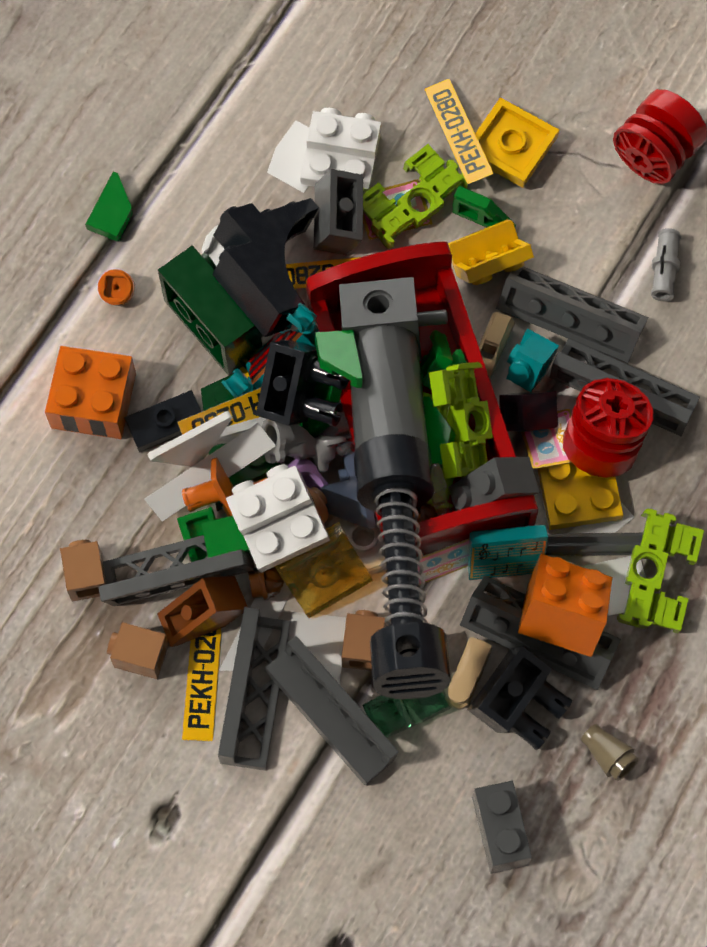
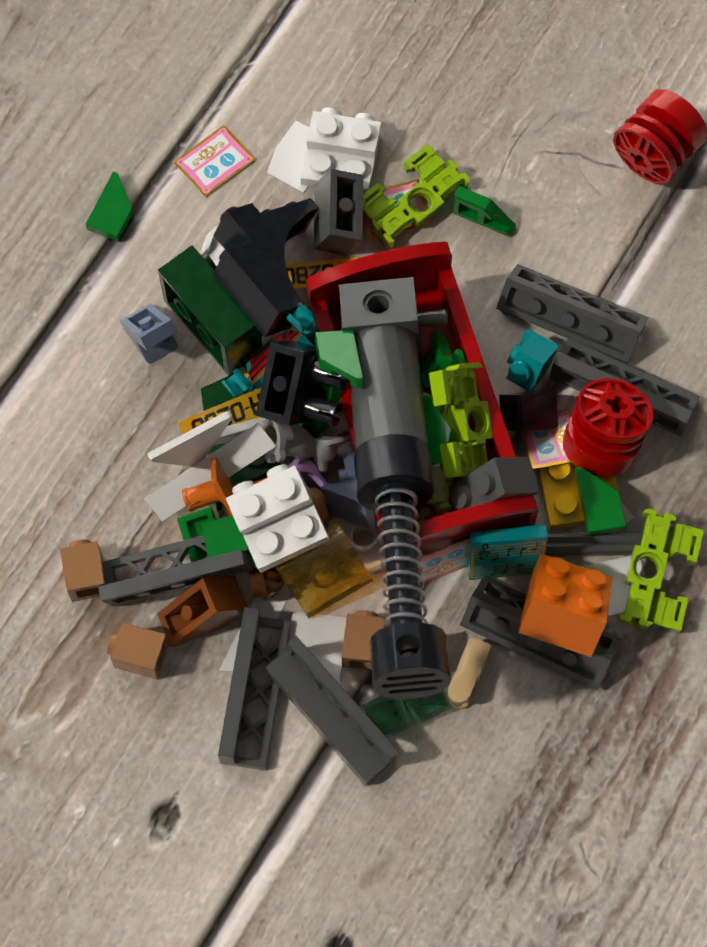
orange brick [45,346,136,439] -> none
orange tile [98,269,135,305] -> none
black plate [124,390,201,453] -> none
yellow sticker [182,628,221,741] -> none
yellow sticker [424,79,494,184] -> none
yellow bracket [448,219,534,285] -> none
black brick [467,646,572,750] -> none
dark grey brick [472,780,532,874] -> none
yellow plate [475,97,559,188] -> none
tan bar [478,312,515,378] -> none
dark tan cone [581,724,639,781] -> none
light grey pin [651,228,681,301] -> none
none -> sand blue slope [120,304,178,364]
none -> sticker [173,125,256,197]
none -> green tile [574,467,626,536]

